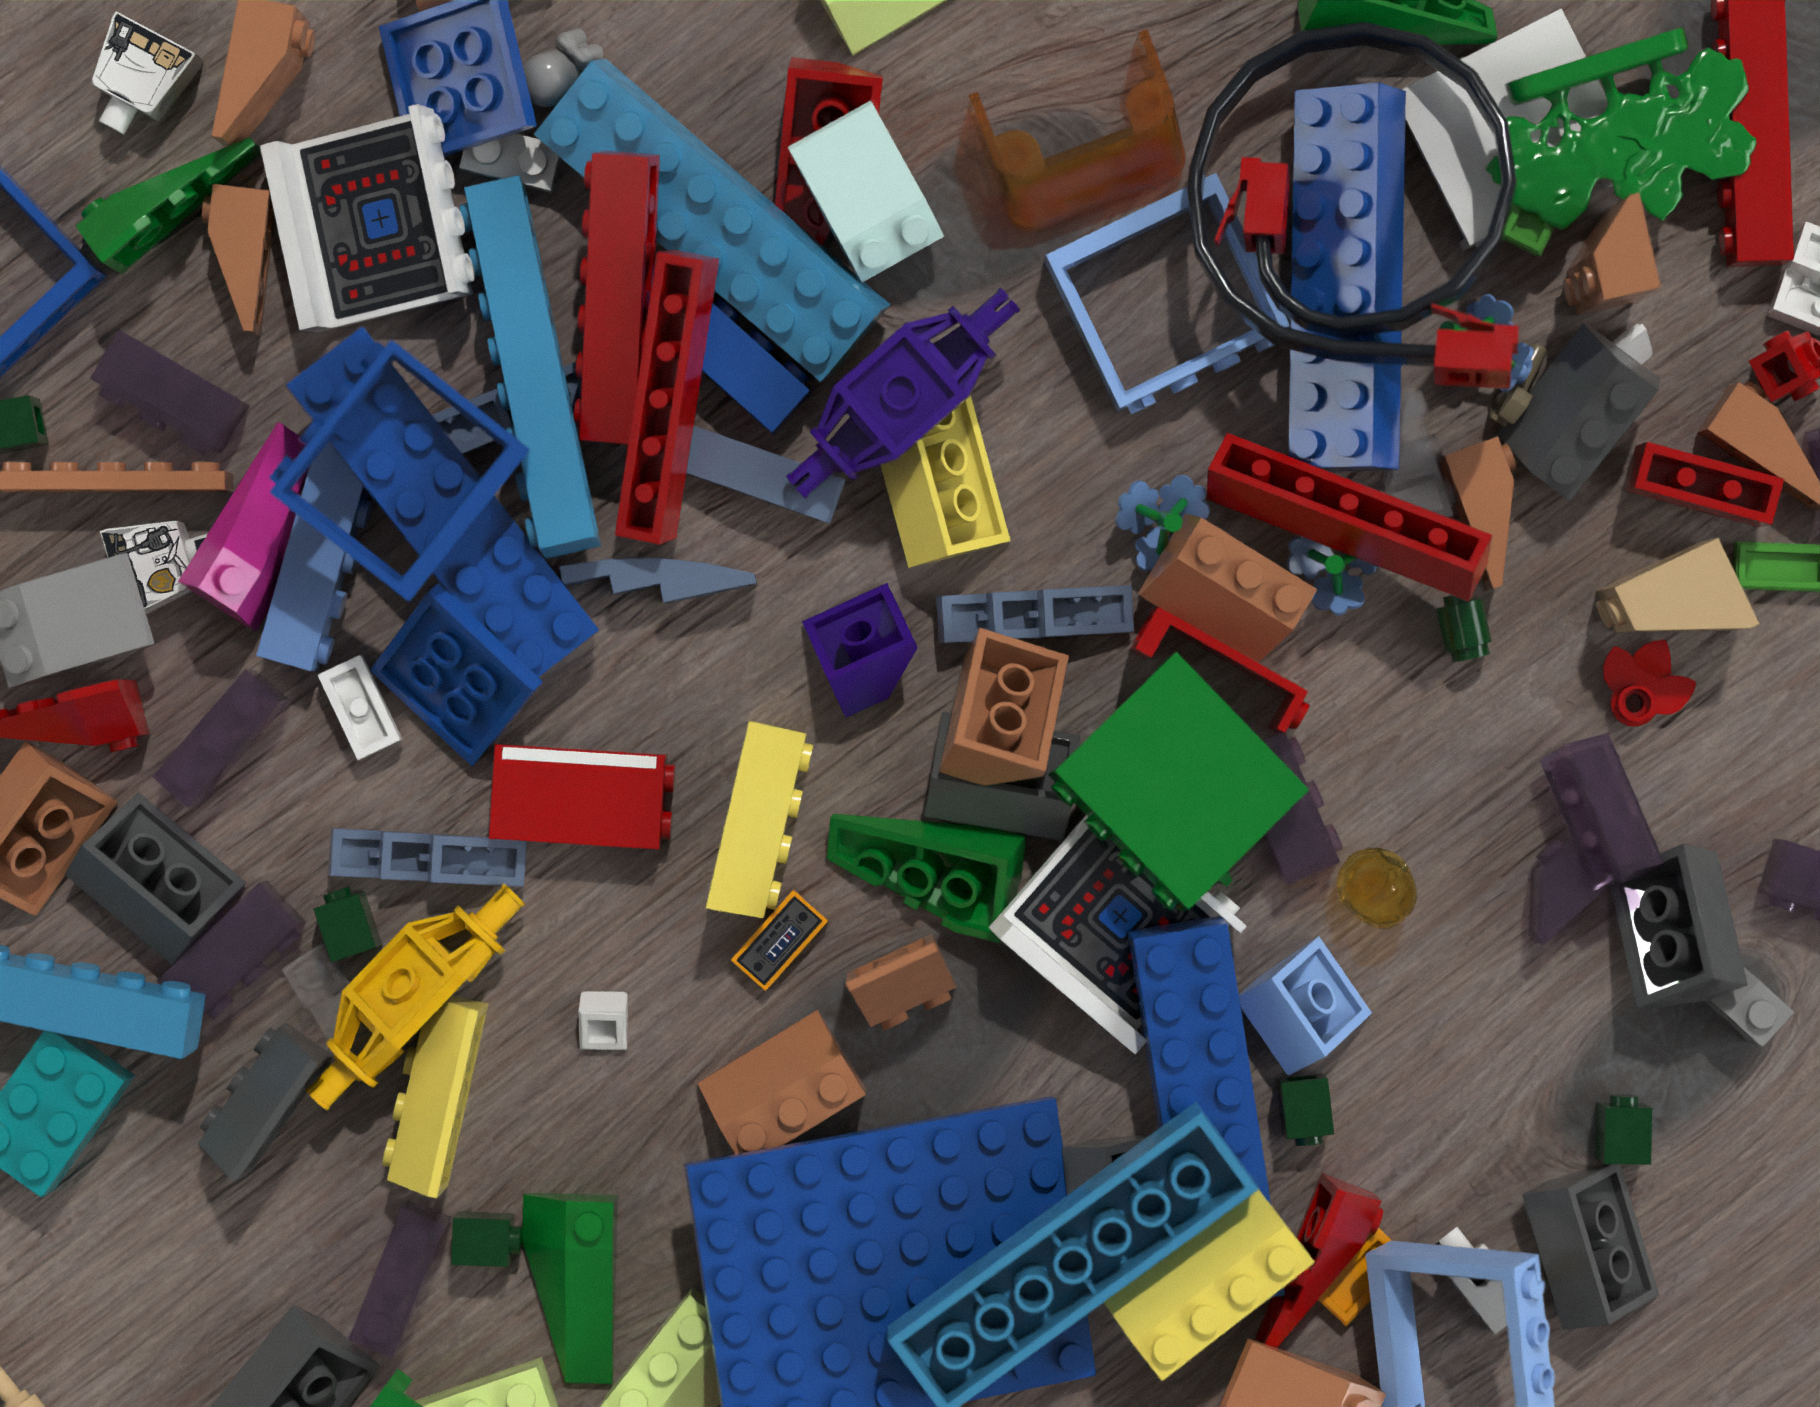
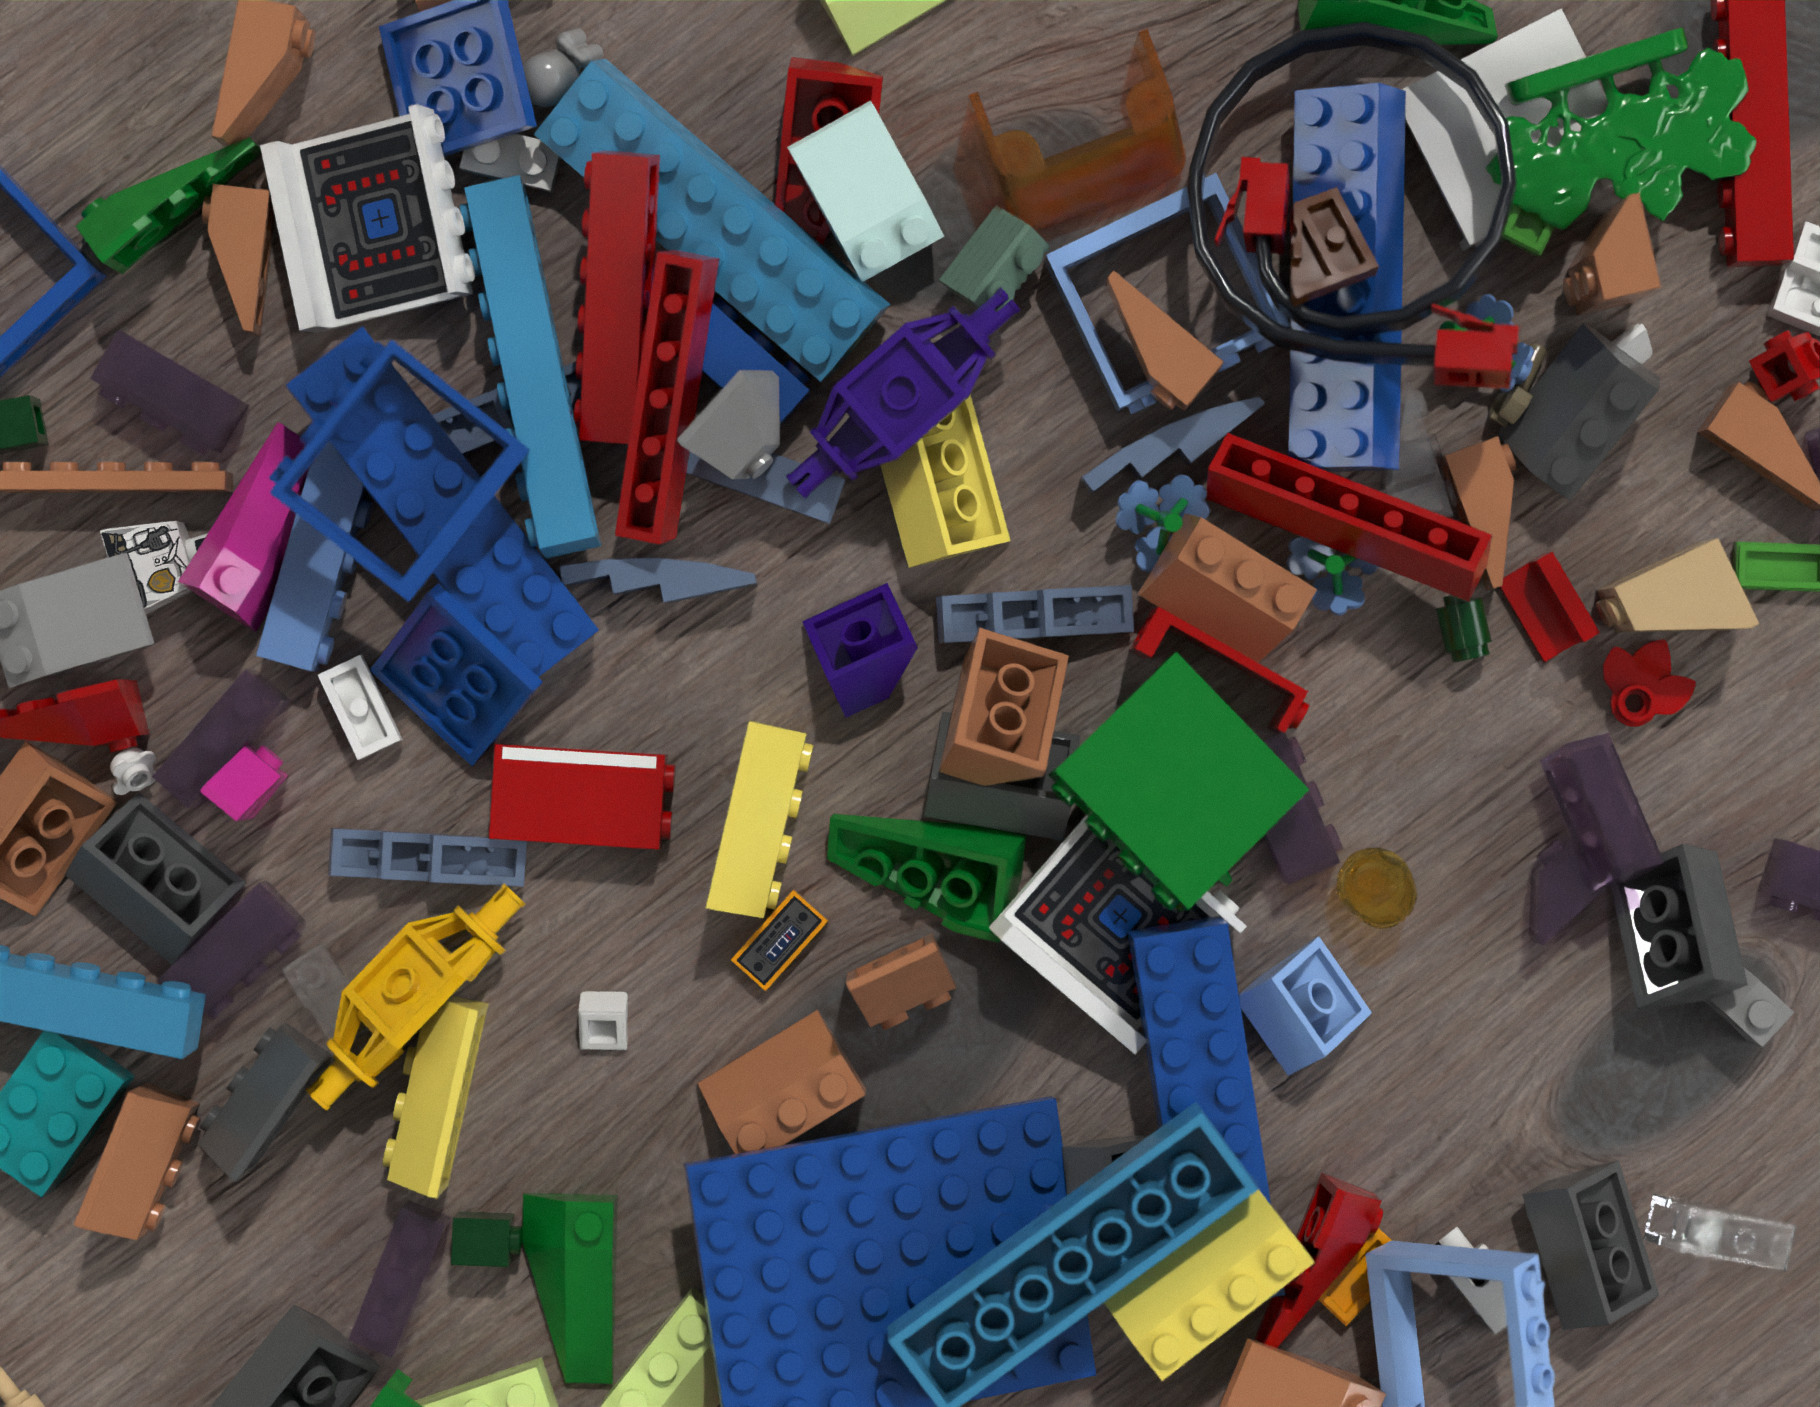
white torso [92,11,204,135] -> none
dark green brick [313,886,383,962] -> none
dark green brick [1276,1073,1334,1146] -> none
dark green brick [1595,1094,1653,1165] -> none
red brick [1623,442,1784,527] -> none
none -> nougat slope [74,1082,201,1240]
none -> white plate [110,748,158,795]
none -> dark pink slope [200,745,289,822]
none -> light grey slope [677,370,780,480]
none -> sand green brick [939,205,1050,312]
none -> sand blue slope [1080,396,1265,494]
none -> nougat slope [1106,270,1224,411]
none -> reddish brown wing [1290,187,1379,307]
none -> red panel [1499,551,1600,662]
none -> clear slope [1643,1194,1796,1271]

